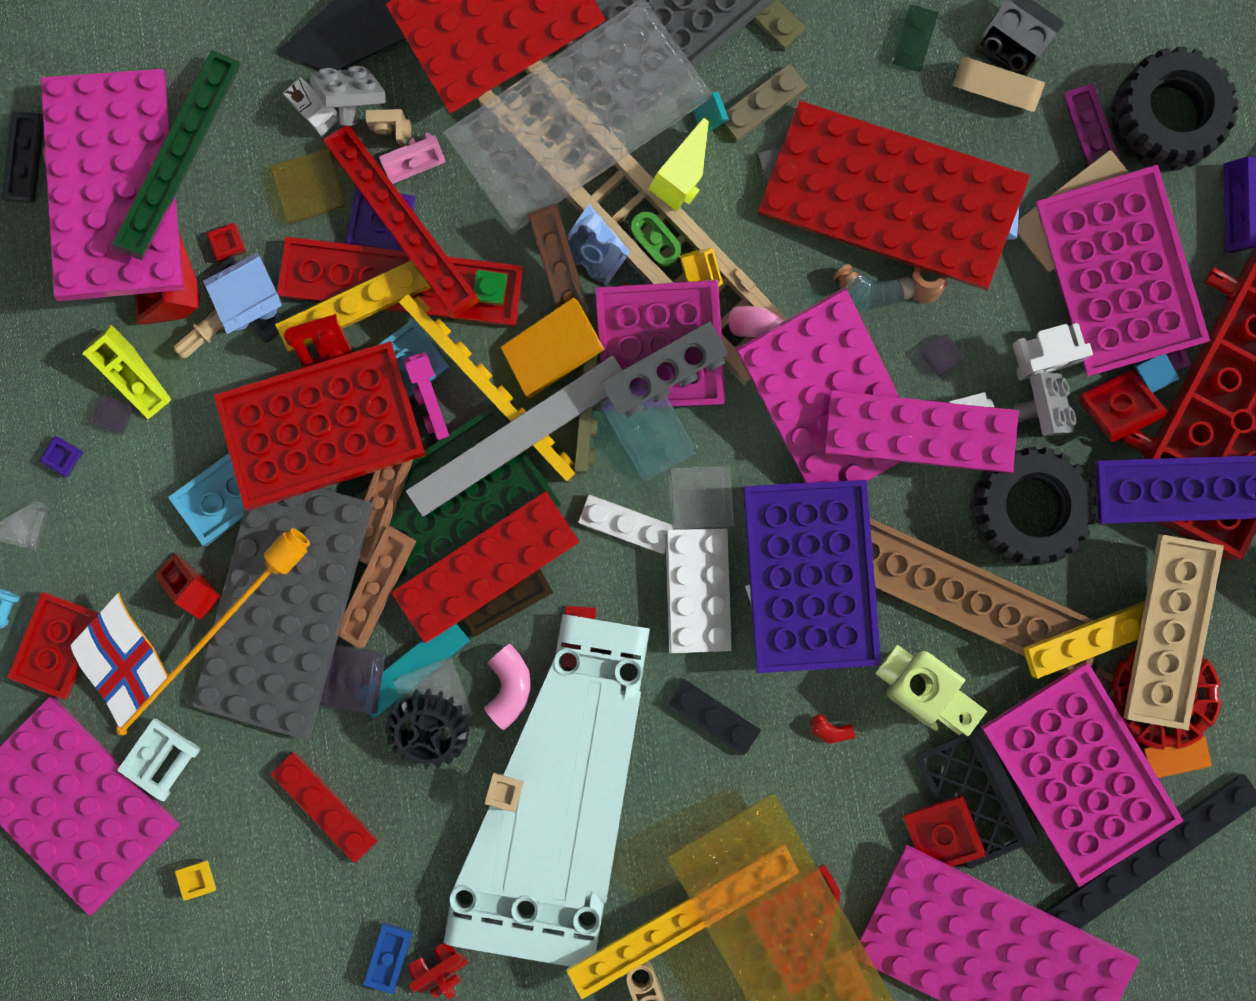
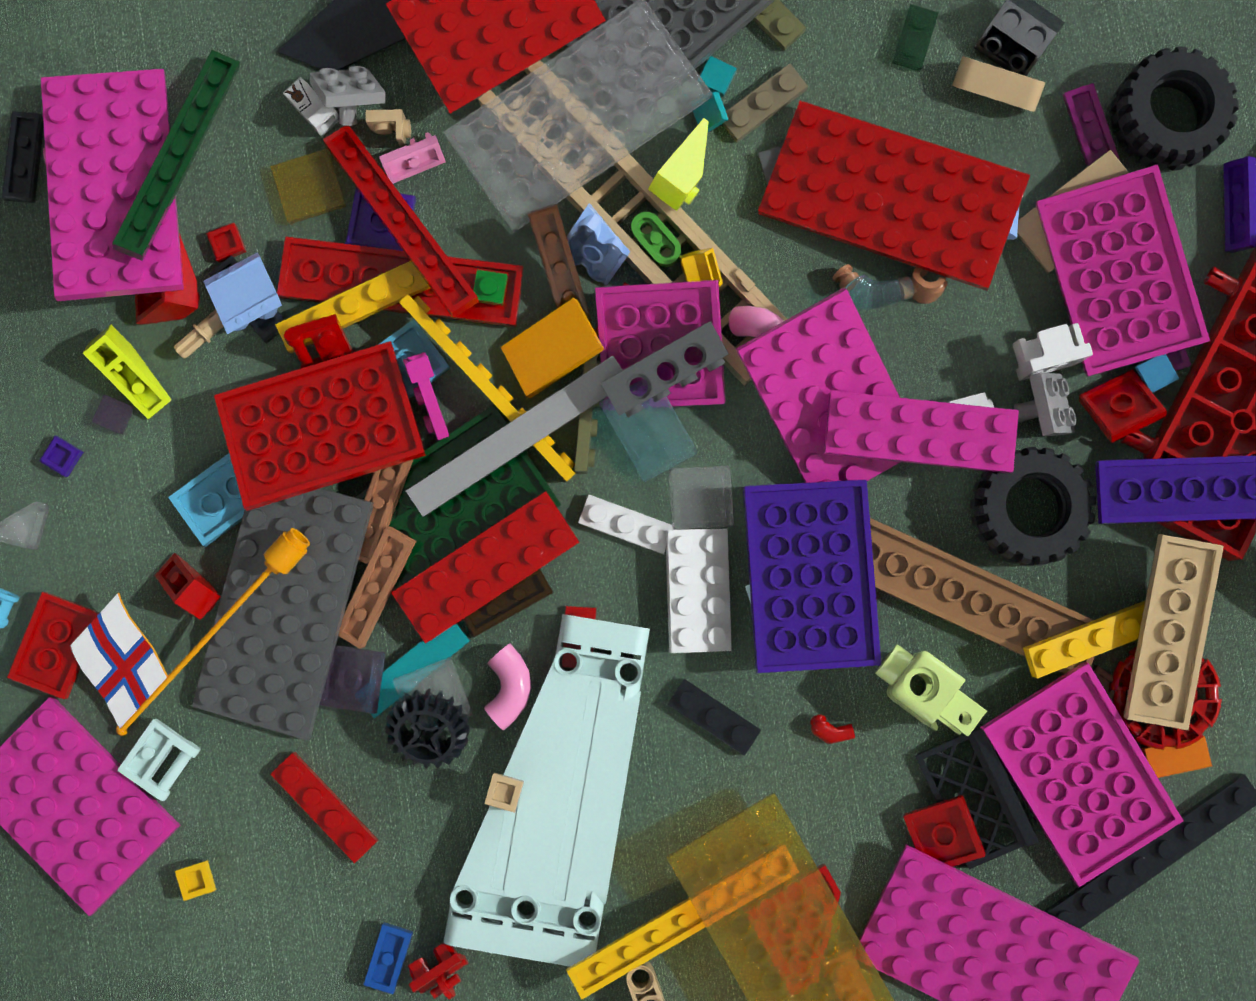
clear purple tile [921,334,965,377] -> none
none -> teal tile [697,56,737,97]

